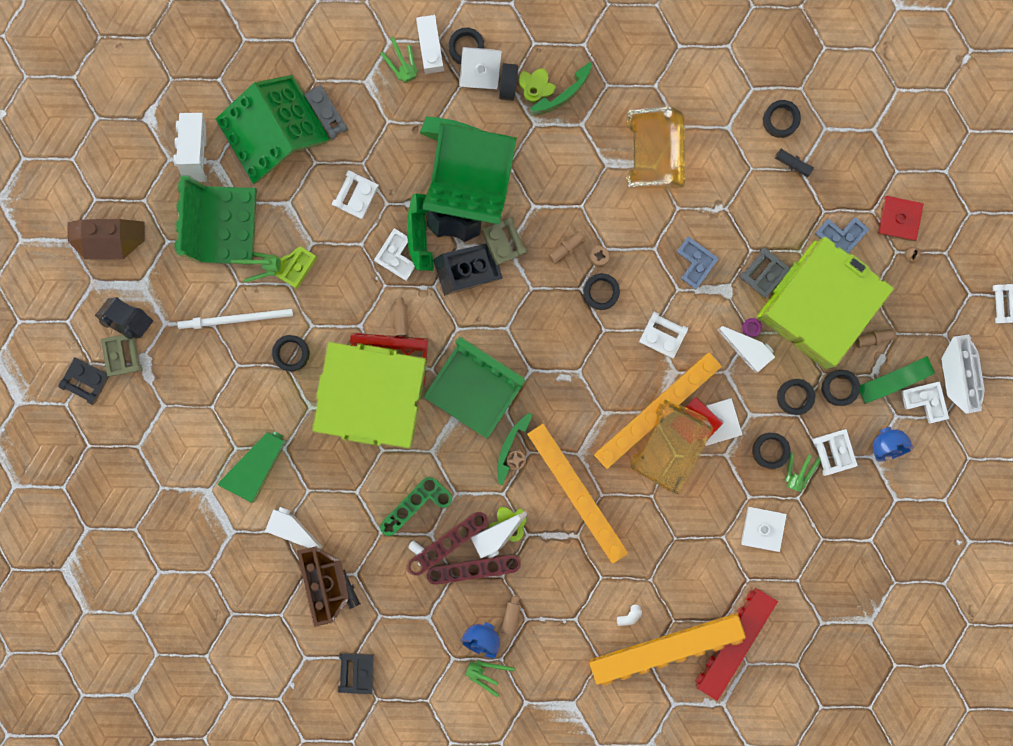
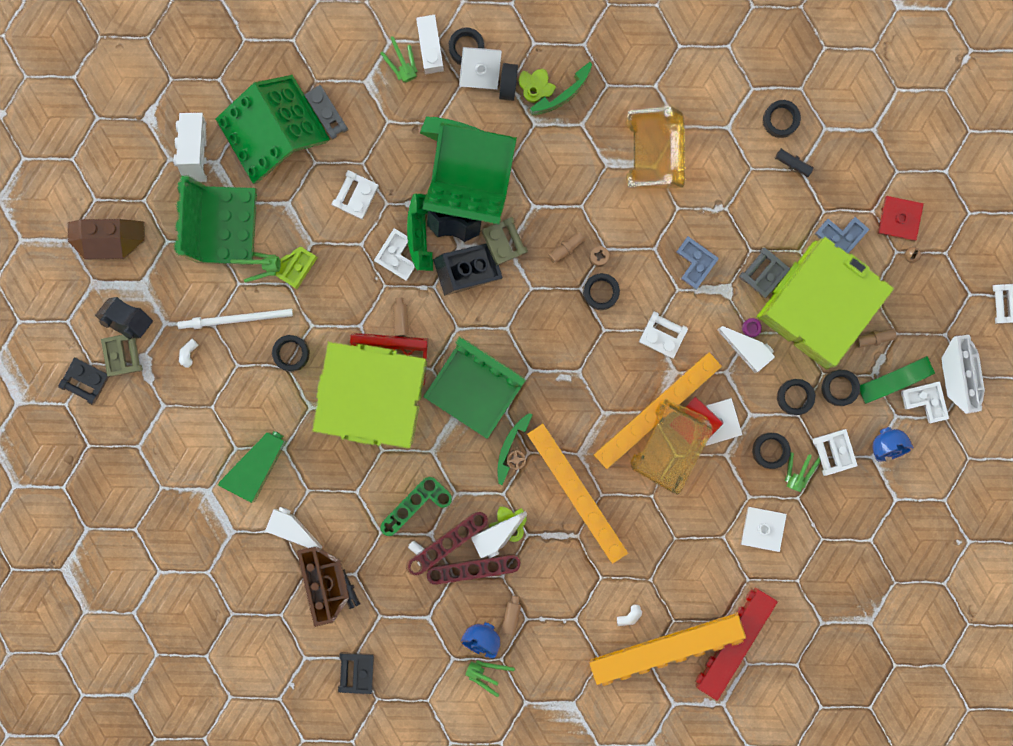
none -> white arm [179,339,199,368]

